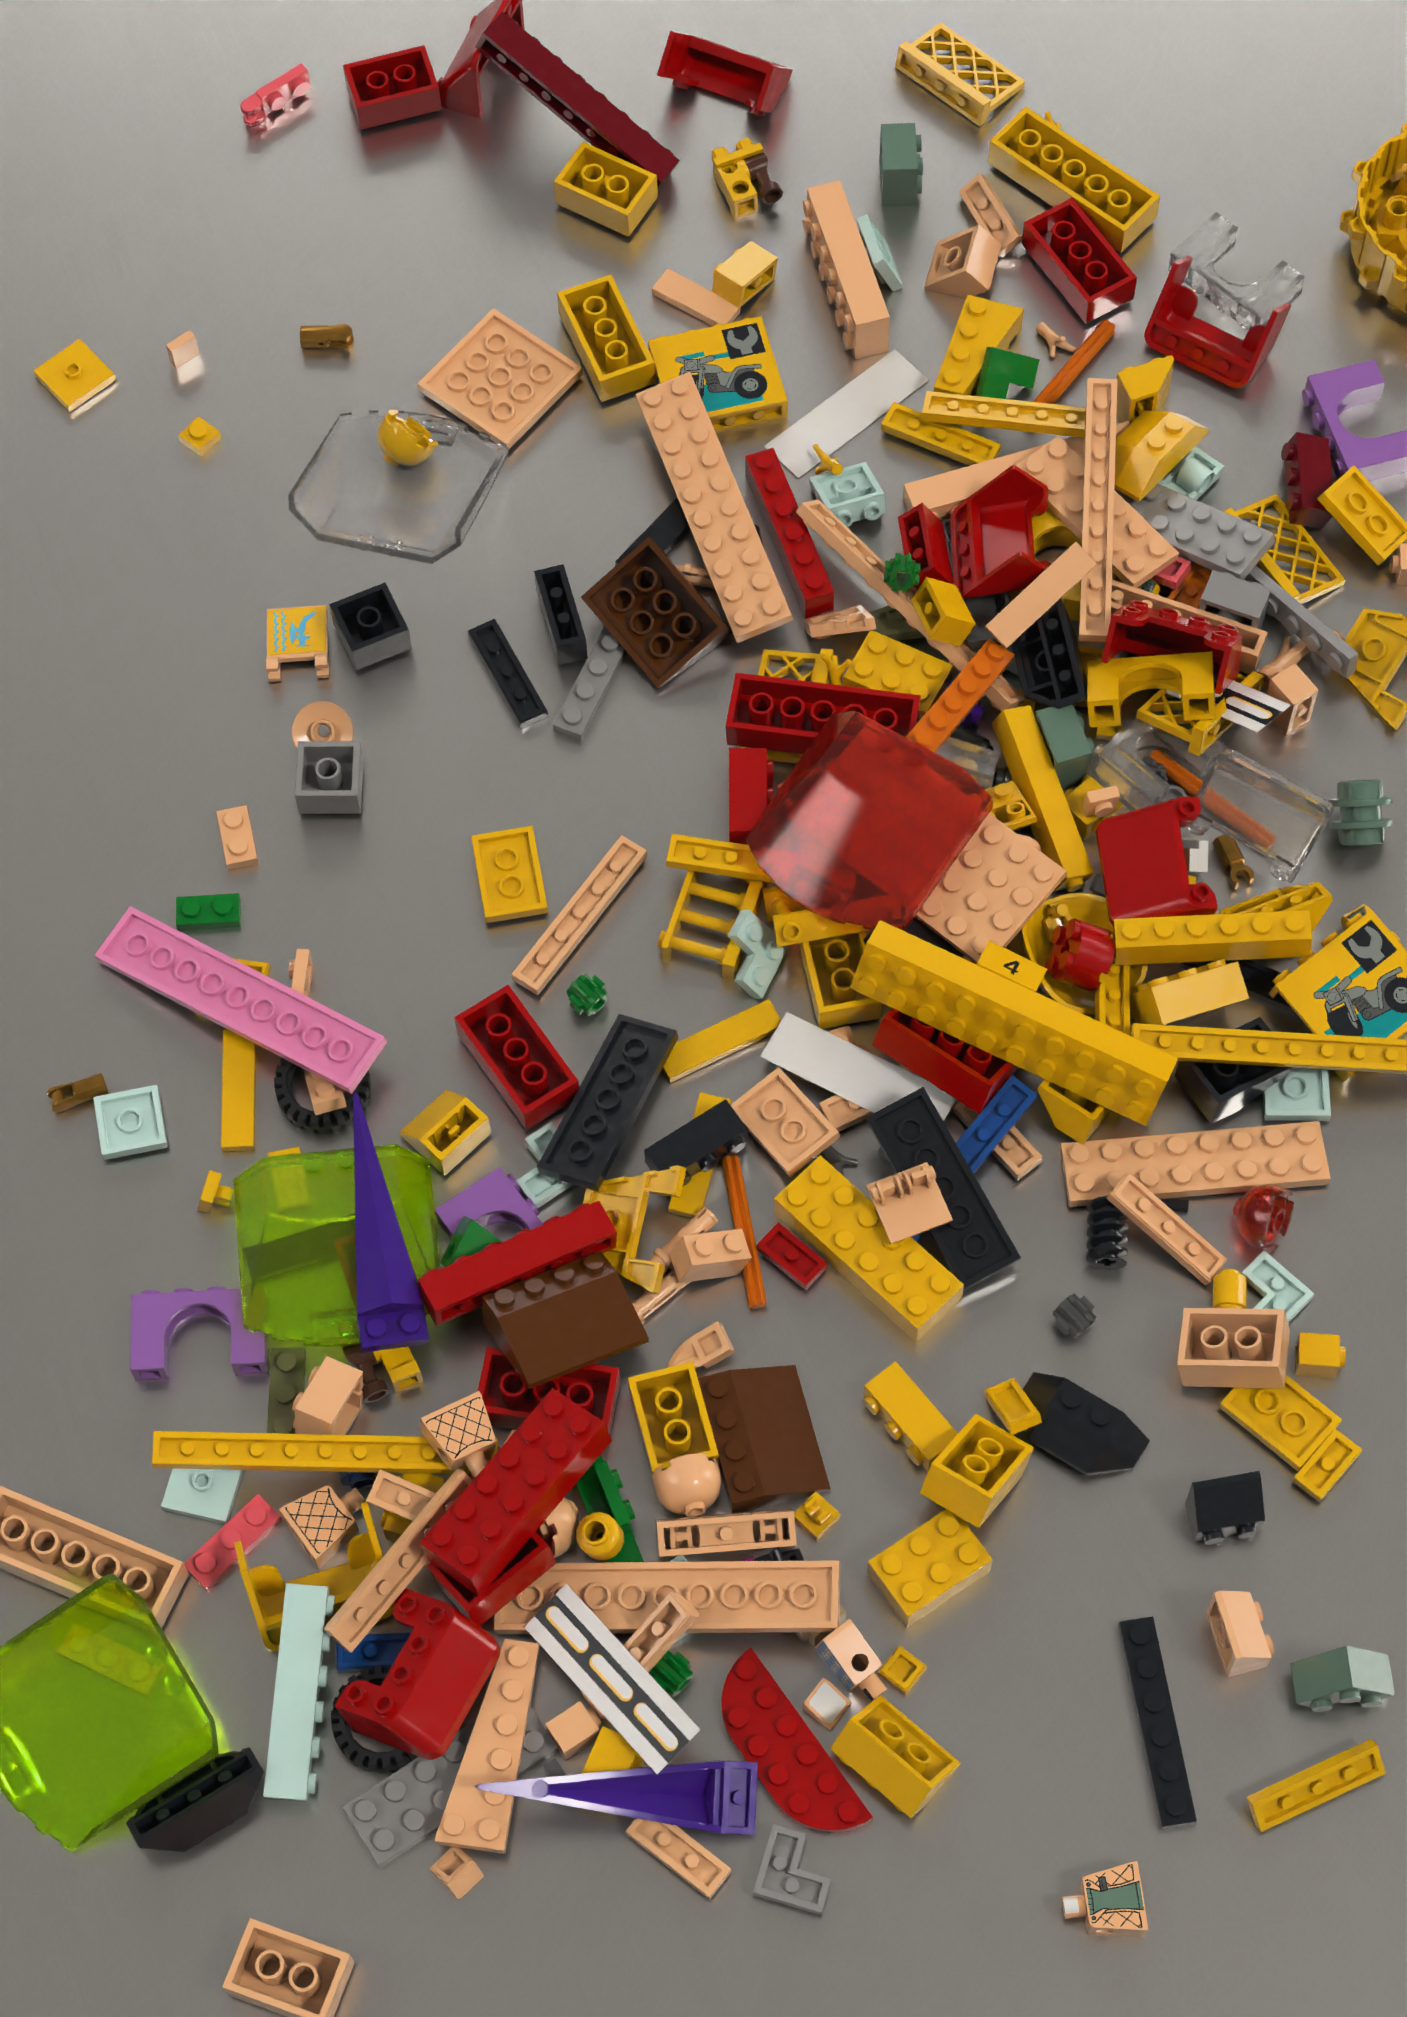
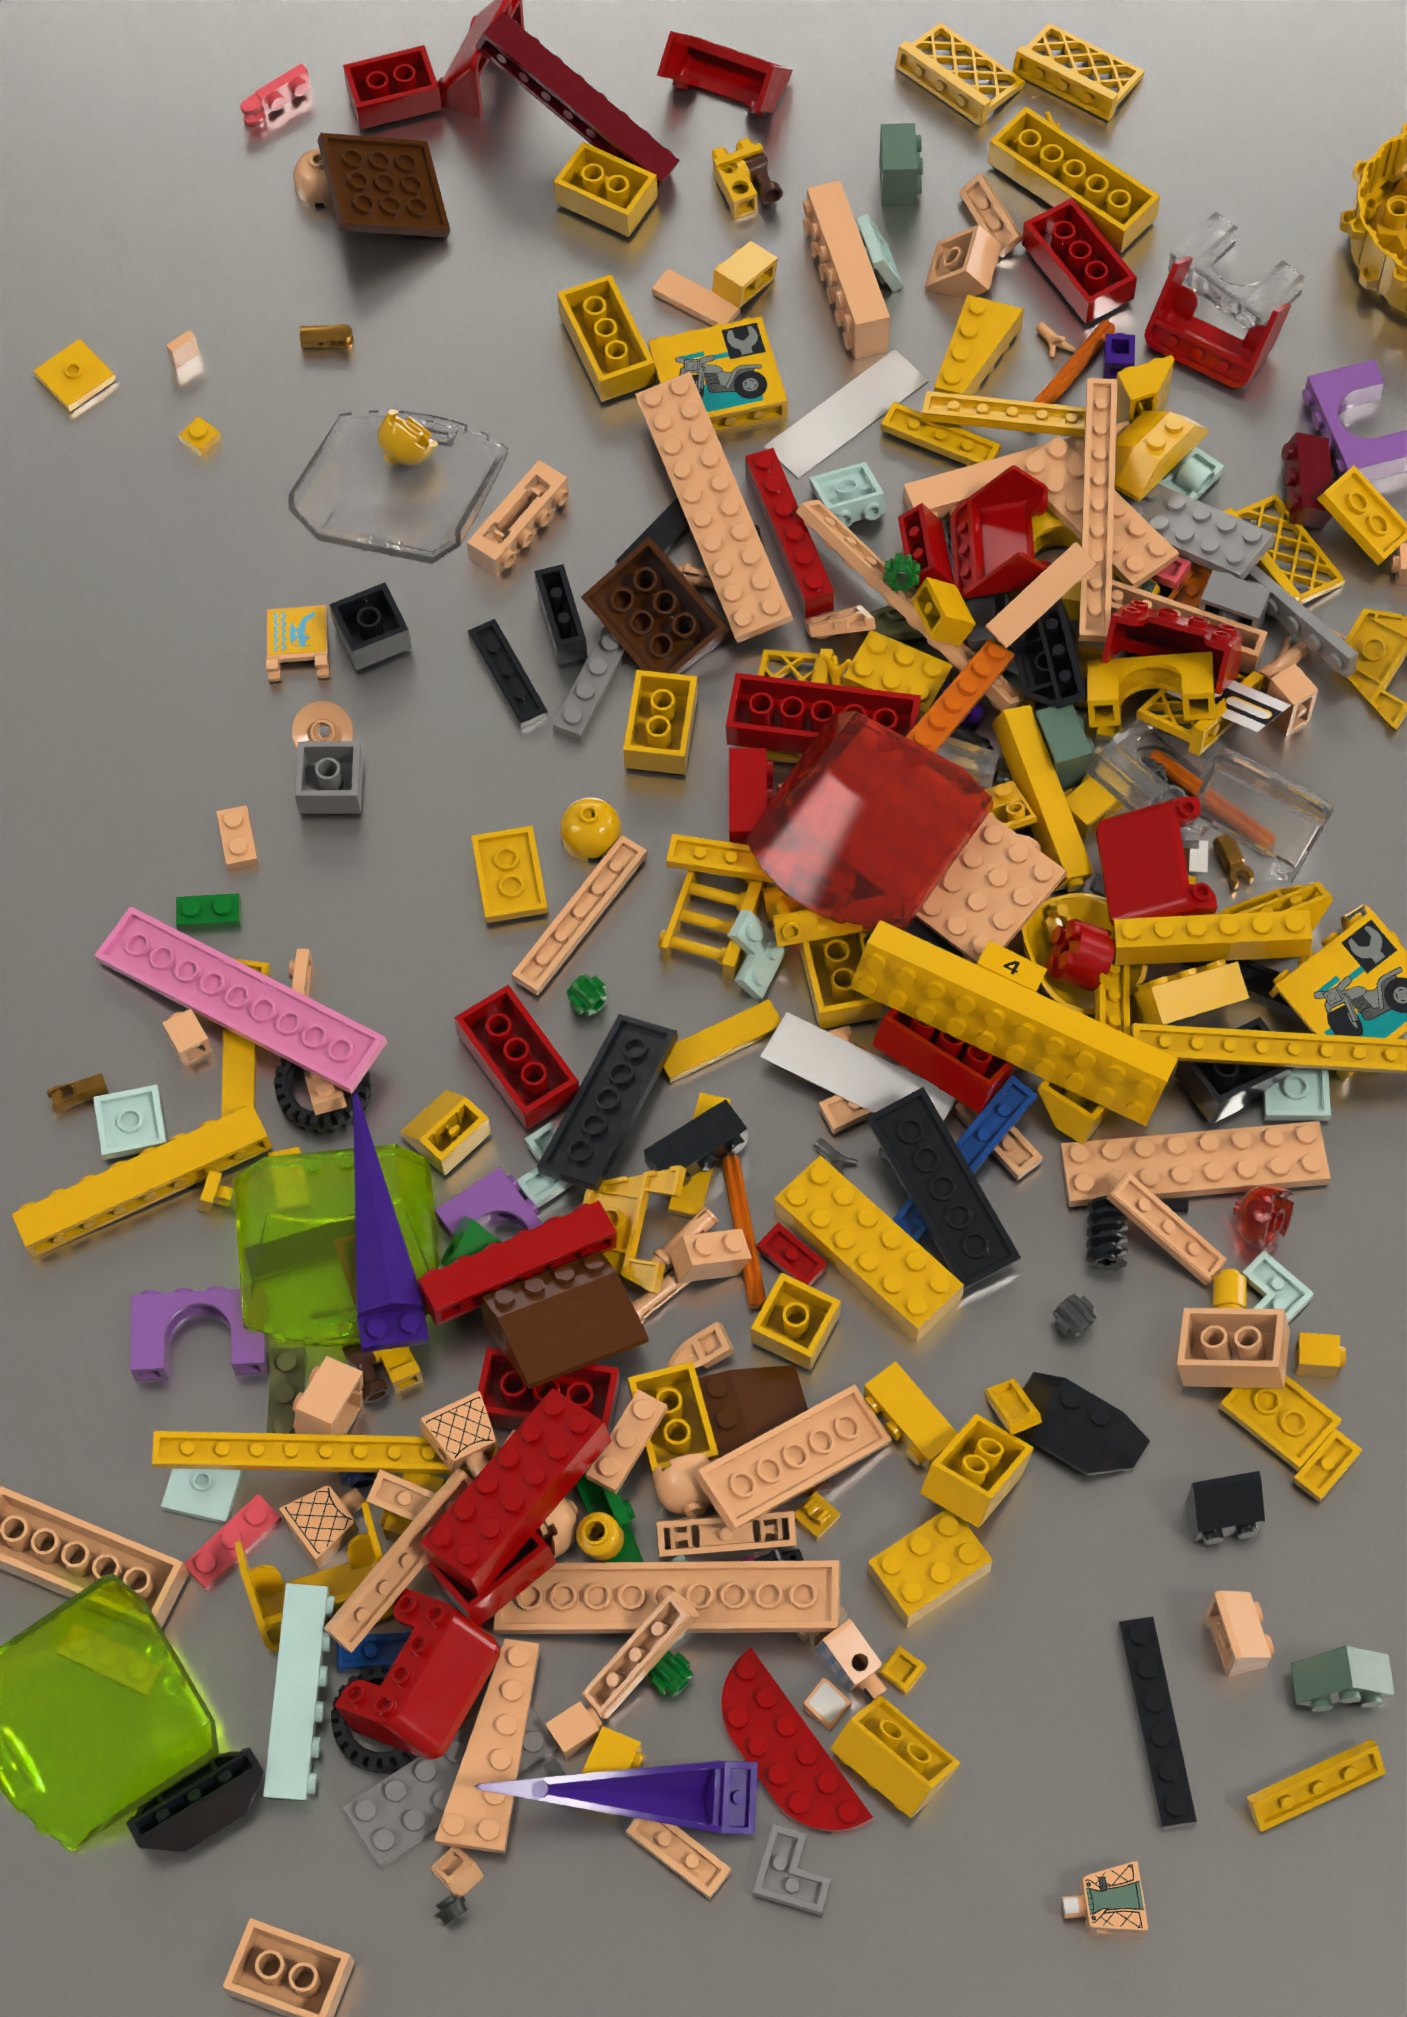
light nougat plate [417,308,583,451] -> none
sticker [524,1584,700,1774] -> none
light nougat plate [731,1067,840,1177] -> none
yellow bar [813,444,843,475] -> none
light nougat hinge [866,1162,953,1244] -> none
green tile [976,347,1040,399] -> none
light nougat plate [1082,785,1120,817] -> none
sand green piece [1328,779,1393,845] -> none
none -> yellow brick [11,1104,272,1258]
none -> light nougat brick [162,1008,213,1066]
none -> light nougat cylinder [293,148,333,206]
none -> reddish brown plate [317,133,451,238]
none -> pearl dark grey plate [434,1893,468,1926]
none -> light nougat brick [467,460,569,576]
none -> yellow cylinder [560,797,622,861]
none -> light nougat plate [586,1389,668,1495]
none -> yellow brick [623,670,698,775]
none -> light nougat plate [694,1384,892,1533]
none -> yellow brick [751,1272,841,1371]
none -> yellow fence [1012,23,1144,121]
none -> dark purple brick [1103,333,1135,379]

